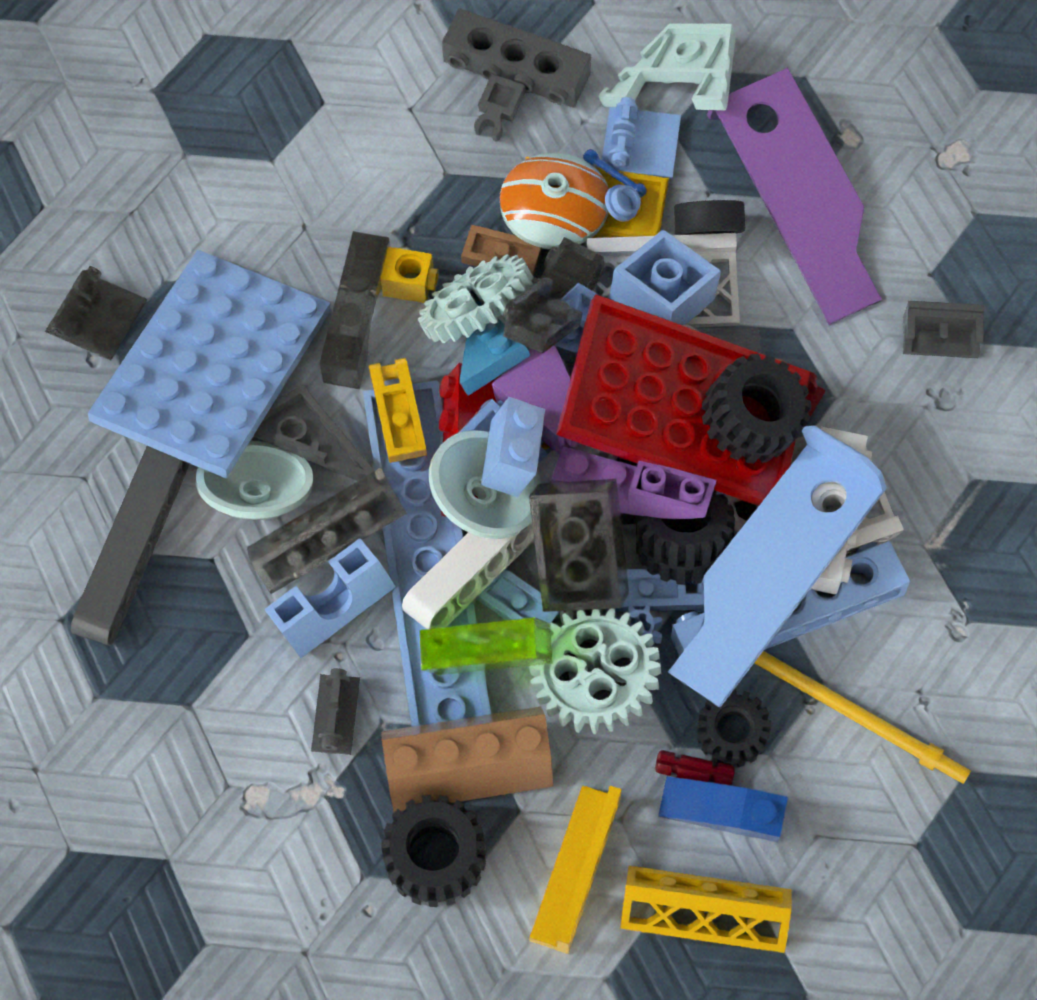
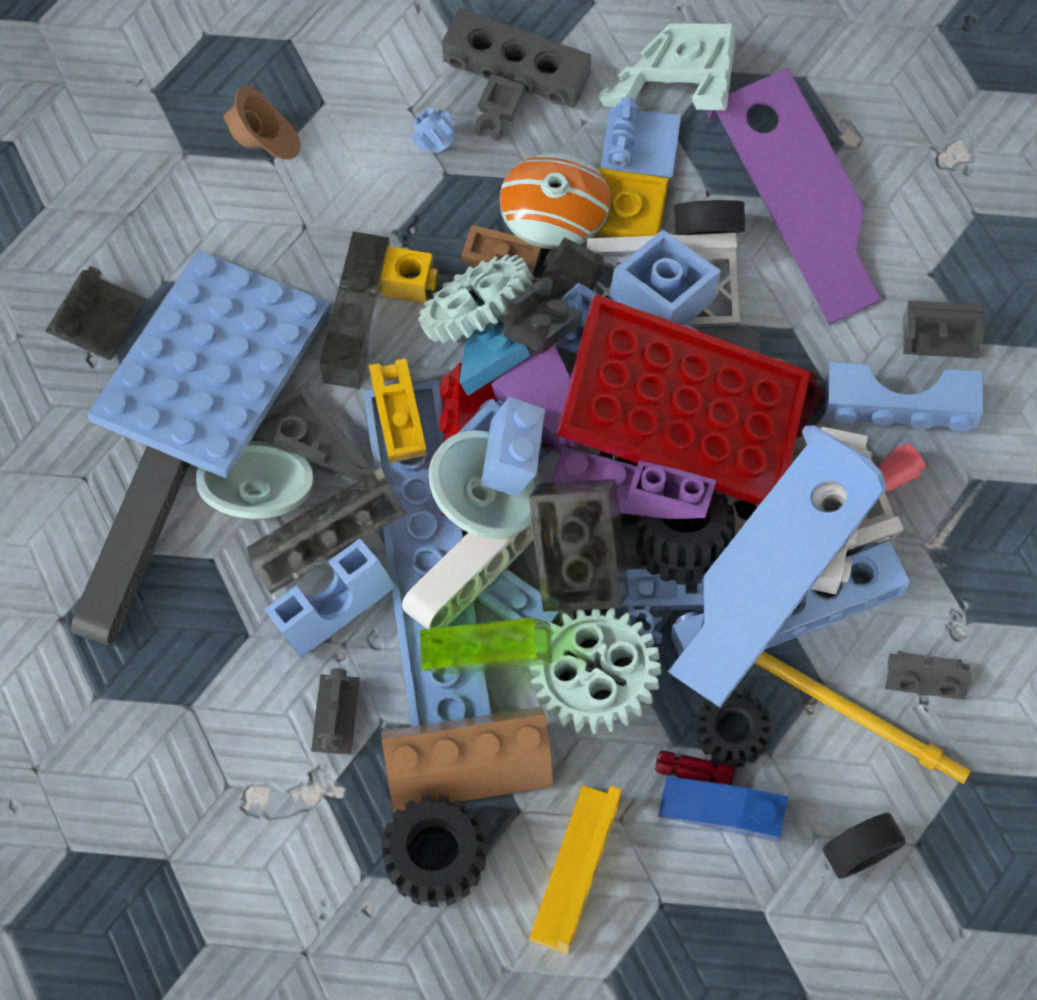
blue hinge [583,149,647,198] -> none
light blue plate [605,185,641,222] -> none
yellow fence [620,865,792,953] -> none
black tyre [702,354,811,464] -> none
none -> medium nougat piece [223,86,300,160]
none -> light blue gear [411,107,457,153]
none -> black tyre [823,813,906,879]
none -> light blue arch [824,362,983,432]
none -> coral cone [877,443,926,492]
none -> dark grey hinge [885,650,972,700]

